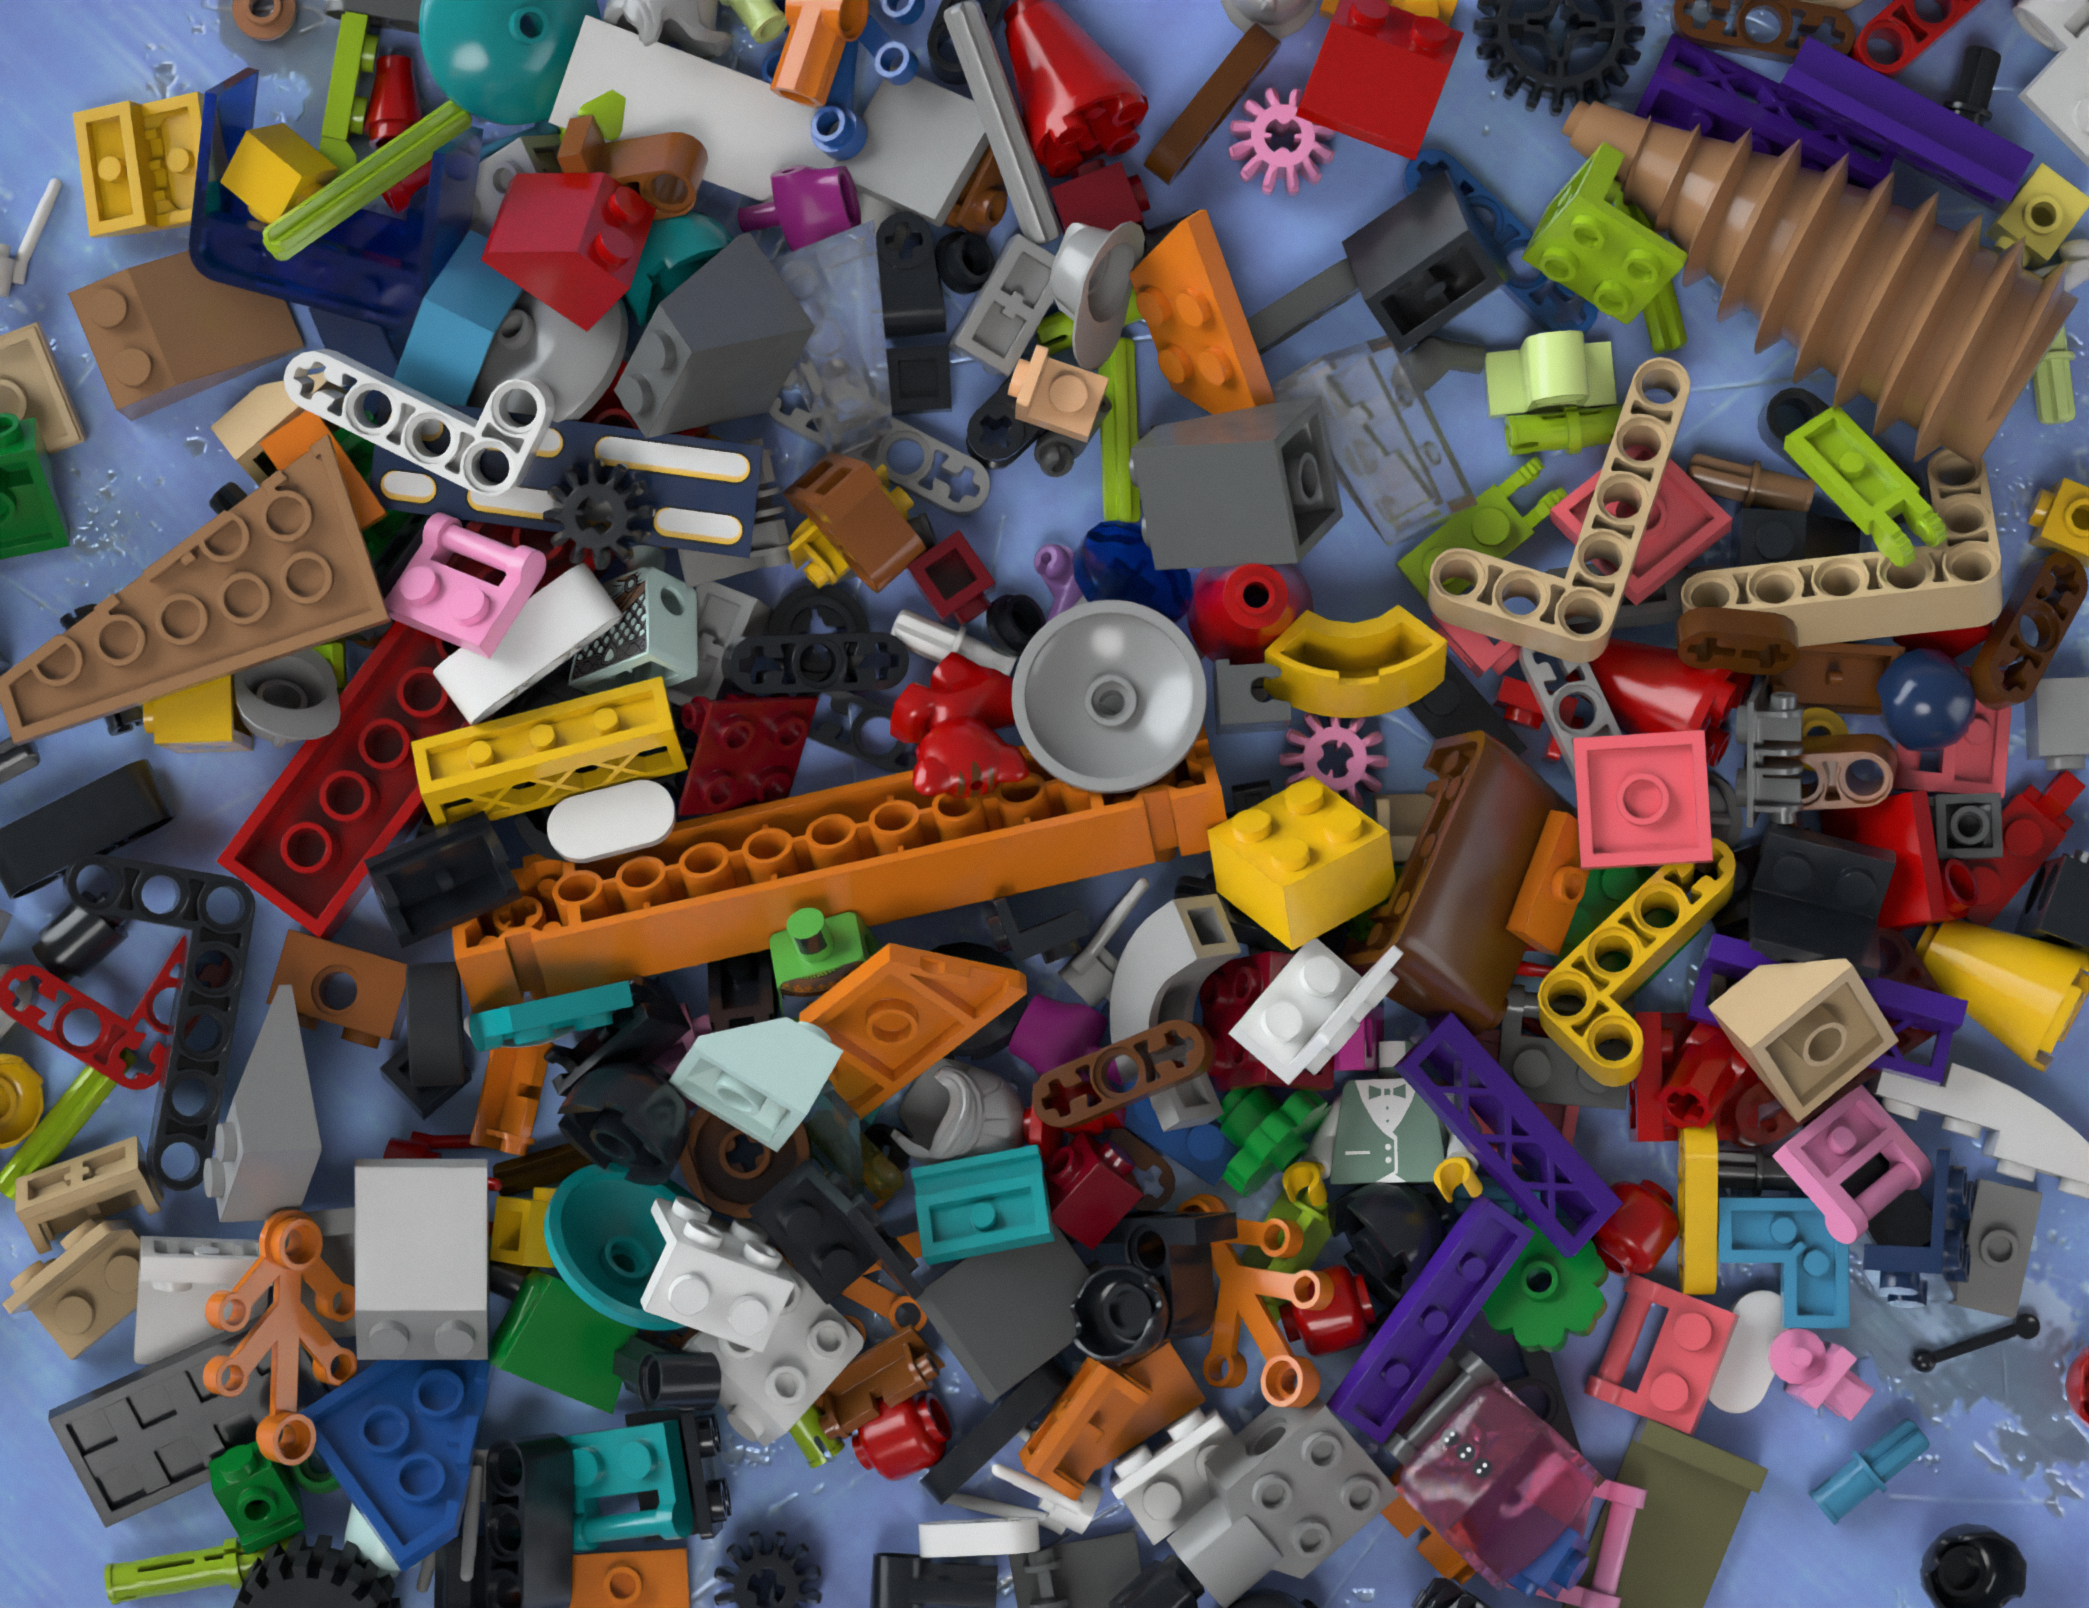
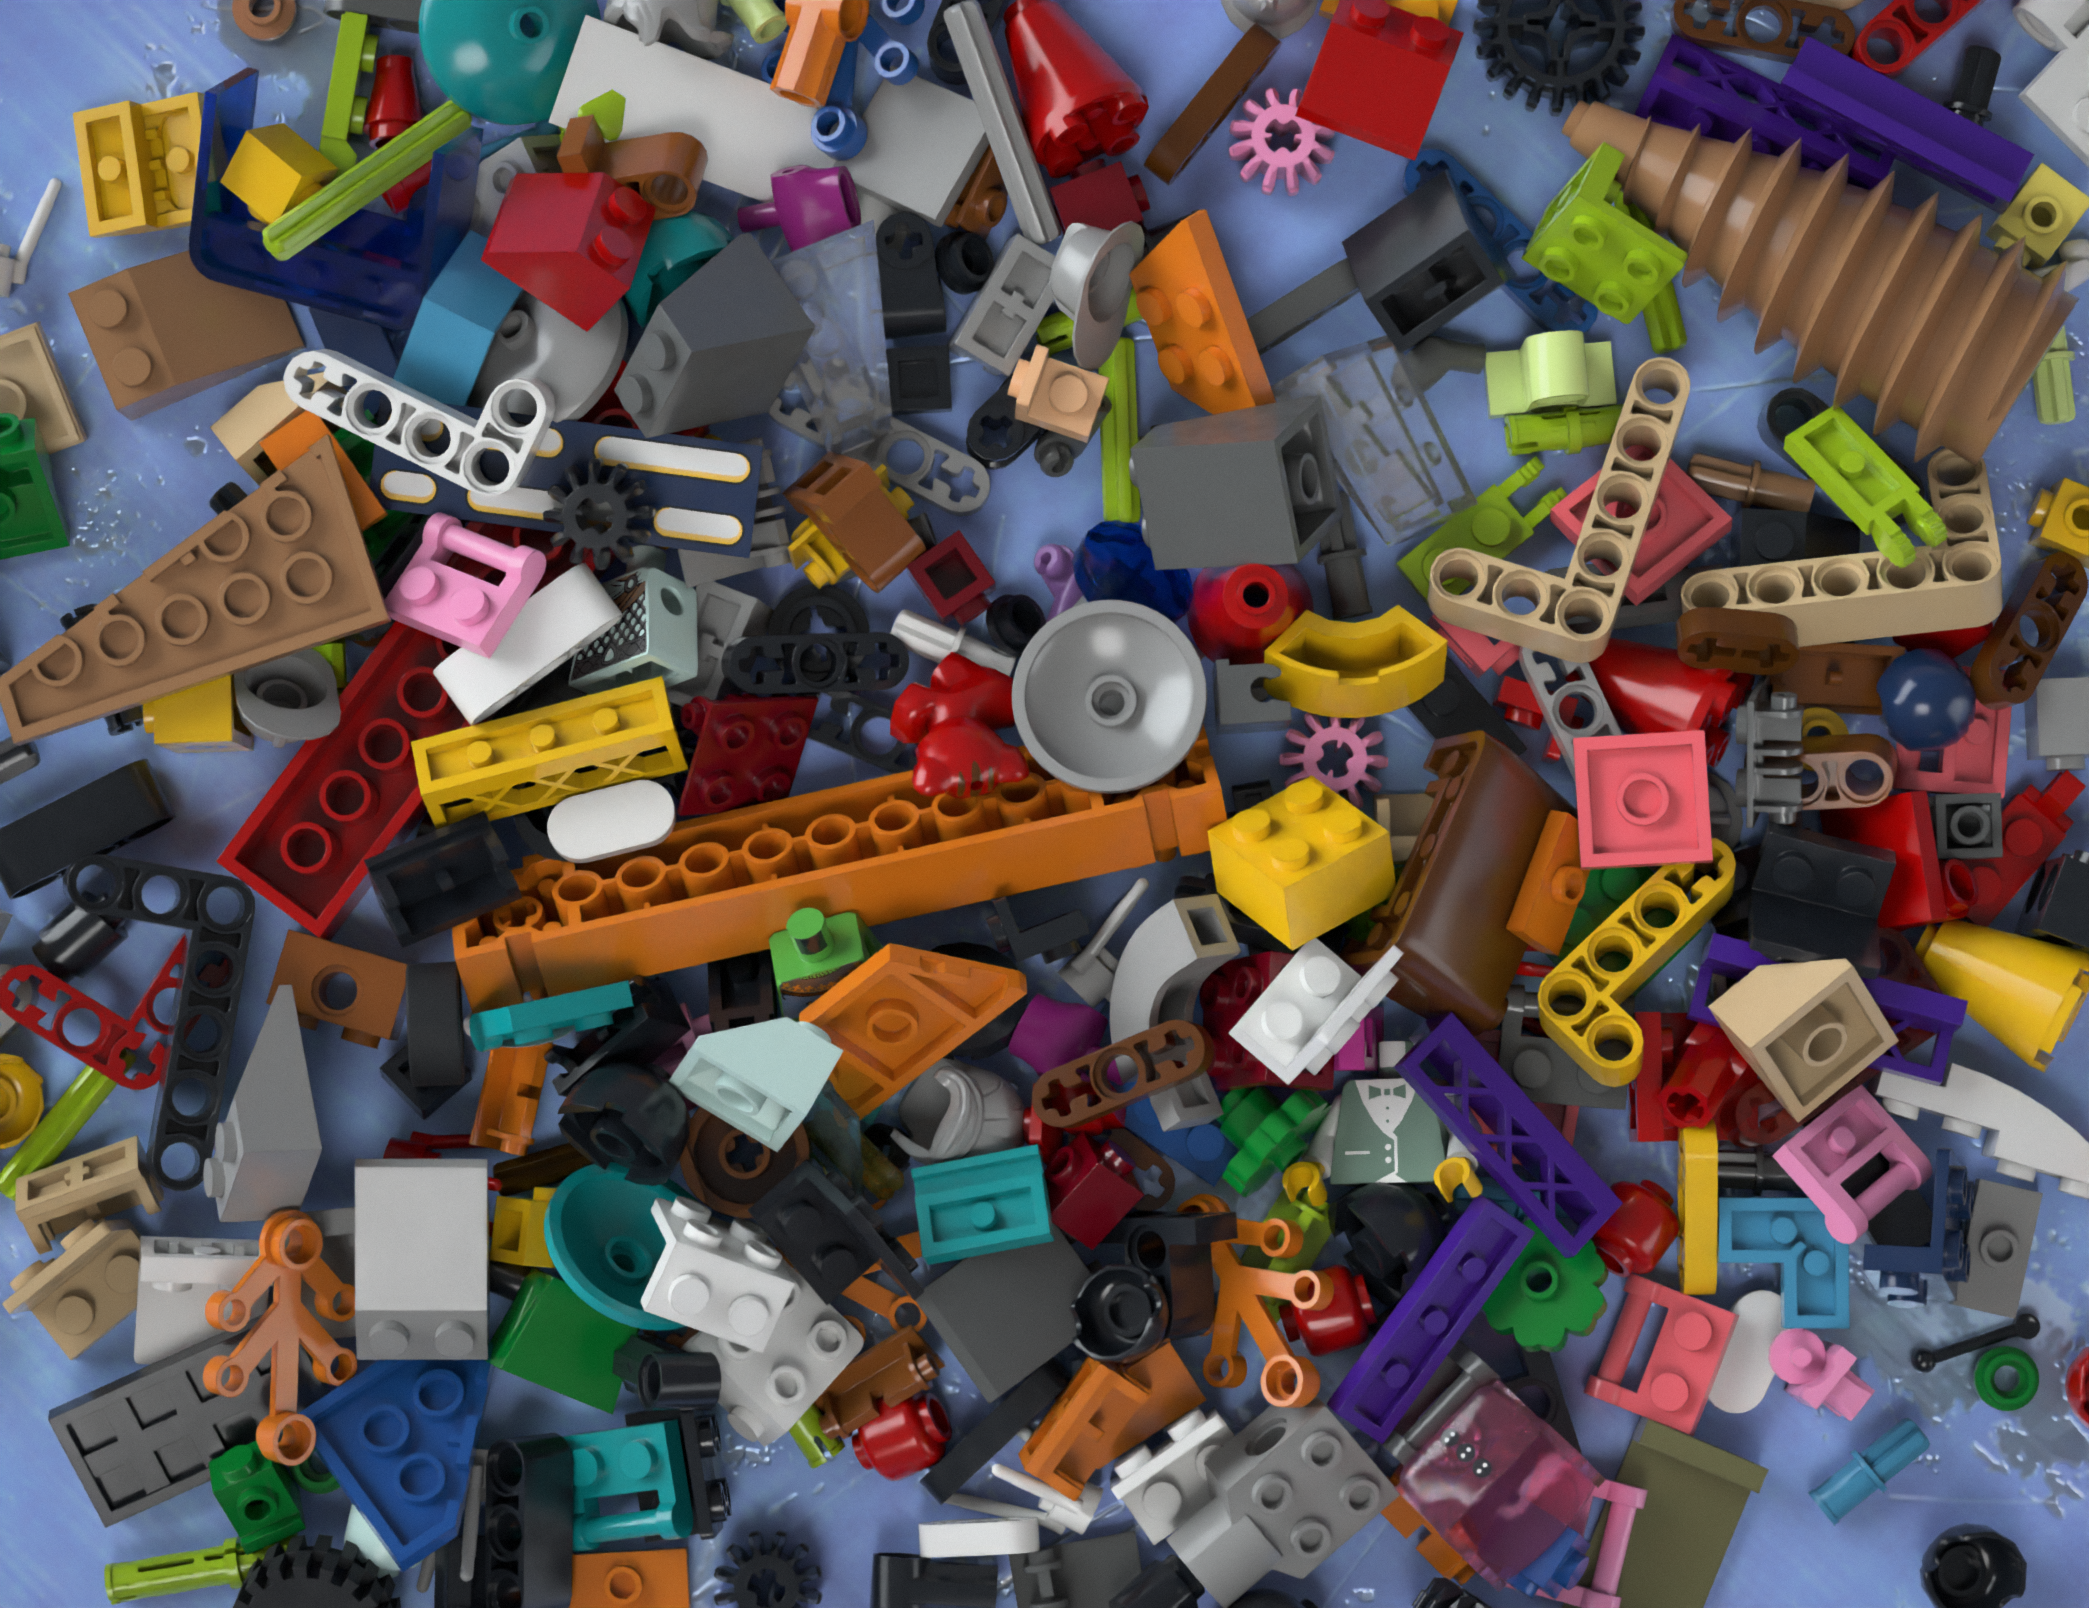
none -> dark grey axle [1316,491,1373,620]
none -> green plate [1973,1346,2039,1411]

